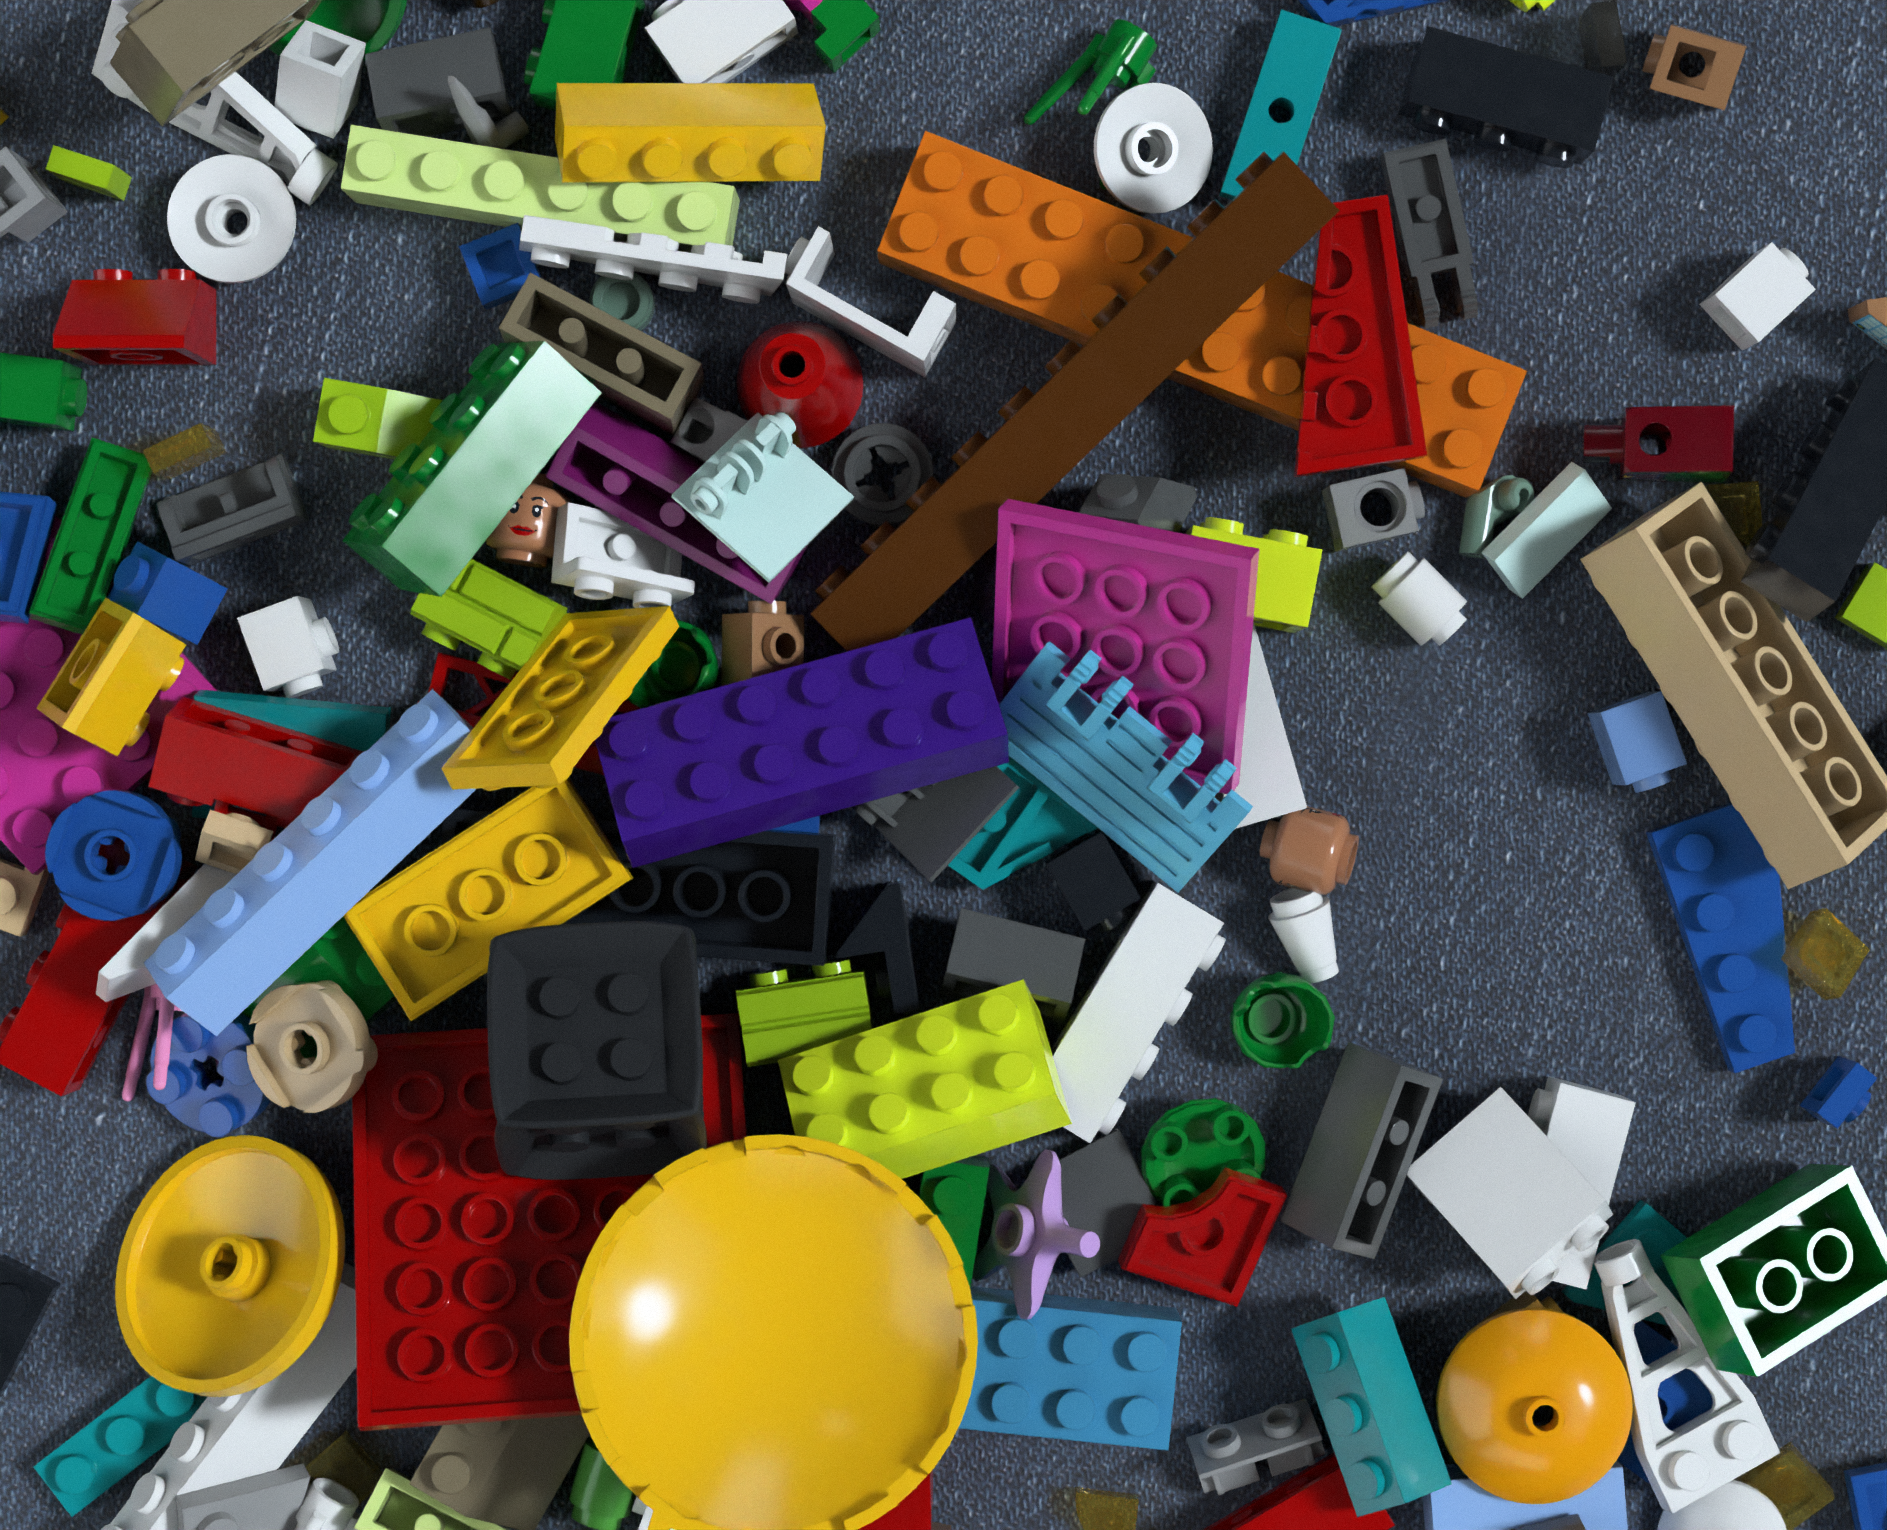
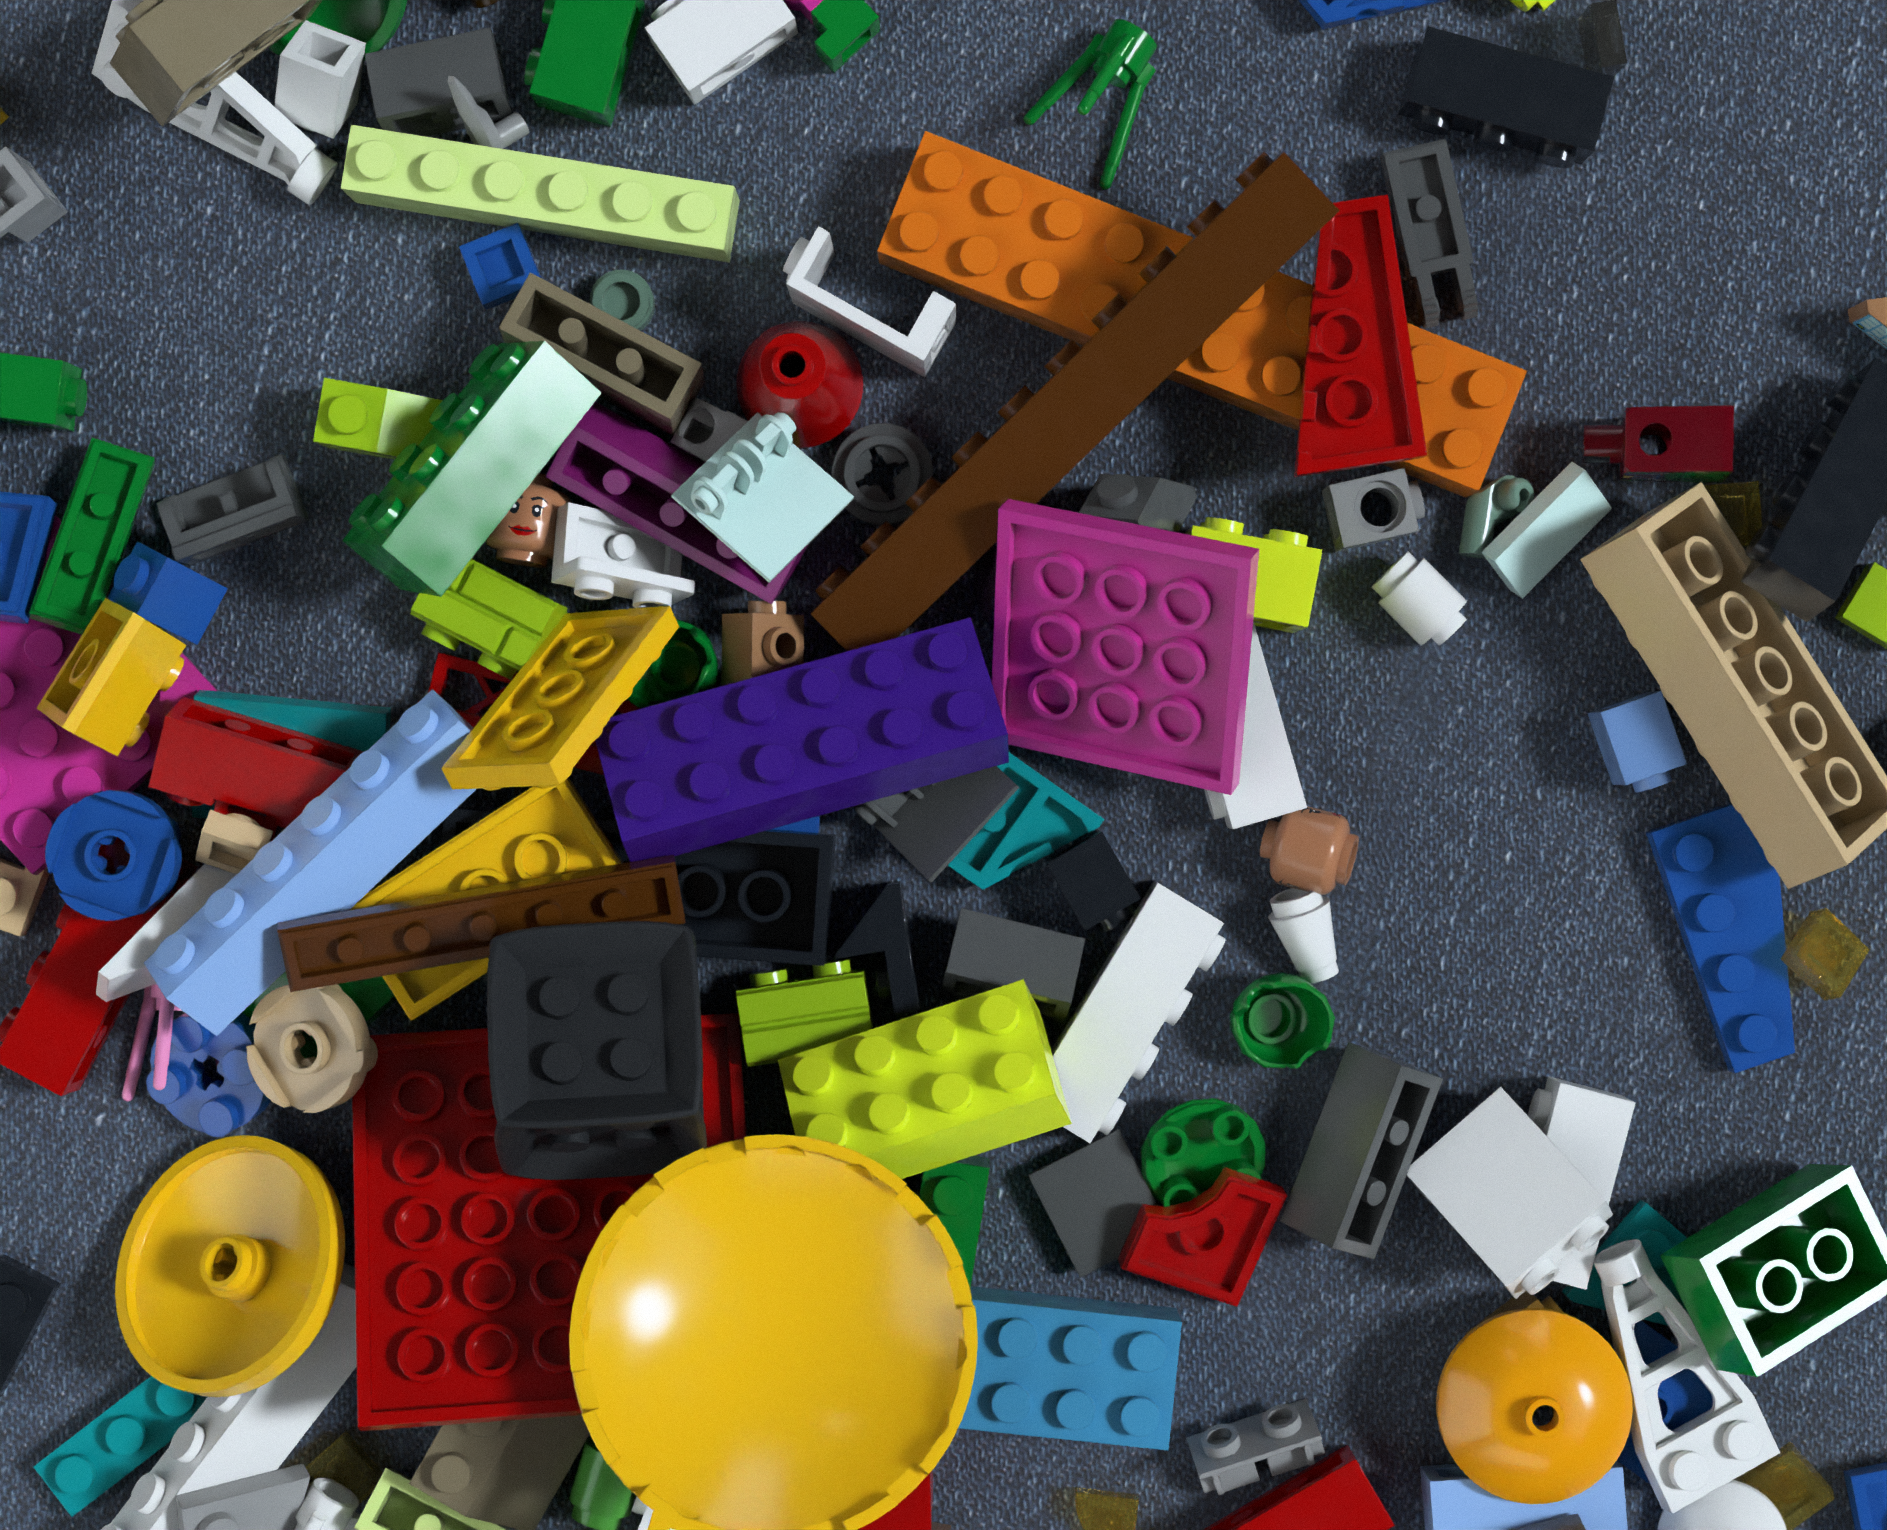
lime tile [46,145,132,201] -> none
red slope [53,269,216,365] -> none
clear yellow tile [143,423,227,479] -> none
white dish [167,154,296,283] -> none
white brick [237,596,339,698] -> none
white wing [519,215,787,304] -> none
yellow brick [555,83,826,183] -> none
lavender animal [972,1149,1100,1320] -> none
medium azure hinge [999,641,1253,893] -> none
white dish [1094,83,1213,214] -> none
teal tile [1219,9,1342,200] -> none
teal brick [1291,1297,1452,1517] -> none
medium nougat brick [1642,24,1746,110] -> none
white brick [1699,242,1816,351] -> none
blue plate [1799,1056,1877,1129] -> none
none -> reddish brown tile [277,855,686,992]

